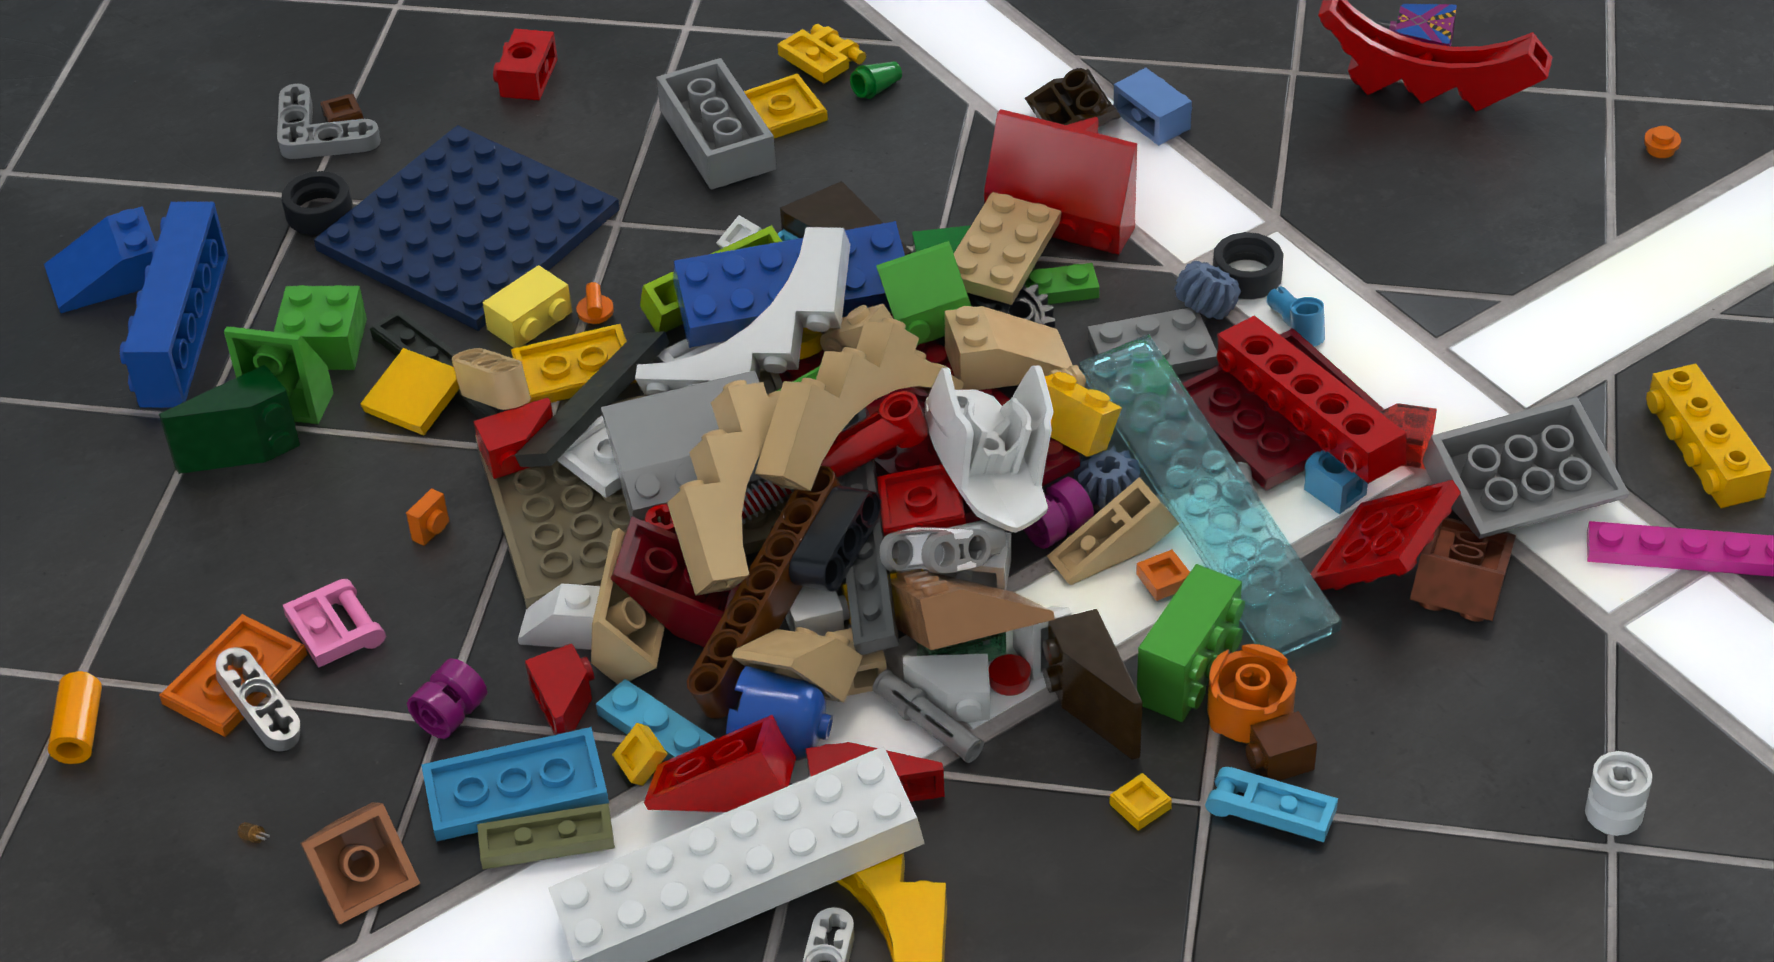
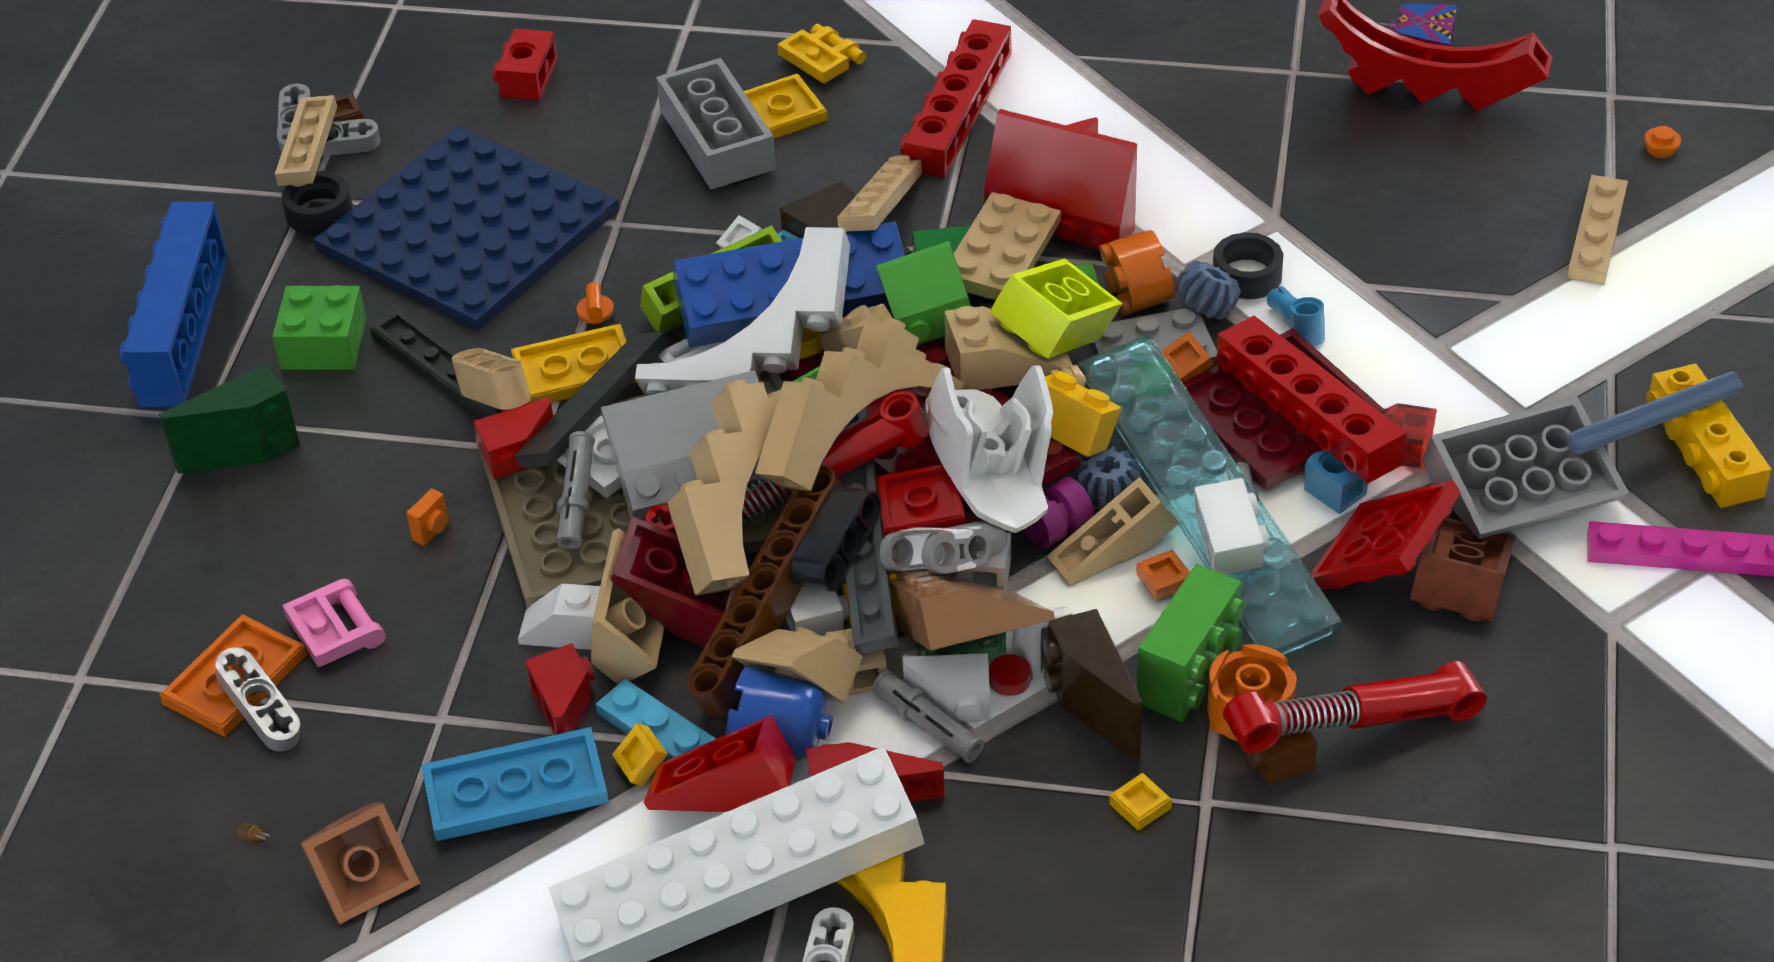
blue slope [44,206,155,313] -> none
light orange brick [48,671,102,764] -> none
bright green slope [224,326,334,424] -> none
yellow tile [360,348,460,436] -> none
magenta wheel [407,658,488,739] -> none
olive plate [477,803,615,869] -> none
light yellow brick [482,265,572,348] -> none
green cone [850,61,902,99] -> none
dark brown slope [1025,68,1121,127] -> none
medium blue brick [1113,68,1192,146] -> none
medium azure plate [1205,767,1338,842] -> none
white wheel [1585,751,1652,836] -> none
none -> tan plate [275,95,337,187]
none -> light grey pin [556,431,595,549]
none -> tan plate [837,155,922,232]
none -> red brick [900,19,1012,178]
none -> neon yellow brick [989,258,1123,359]
none -> orange brick [1099,230,1175,316]
none -> orange plate [1158,331,1214,384]
none -> white brick [1194,478,1269,575]
none -> red piece [1223,661,1487,754]
none -> sand blue axle [1566,372,1743,455]
none -> tan plate [1567,175,1628,285]

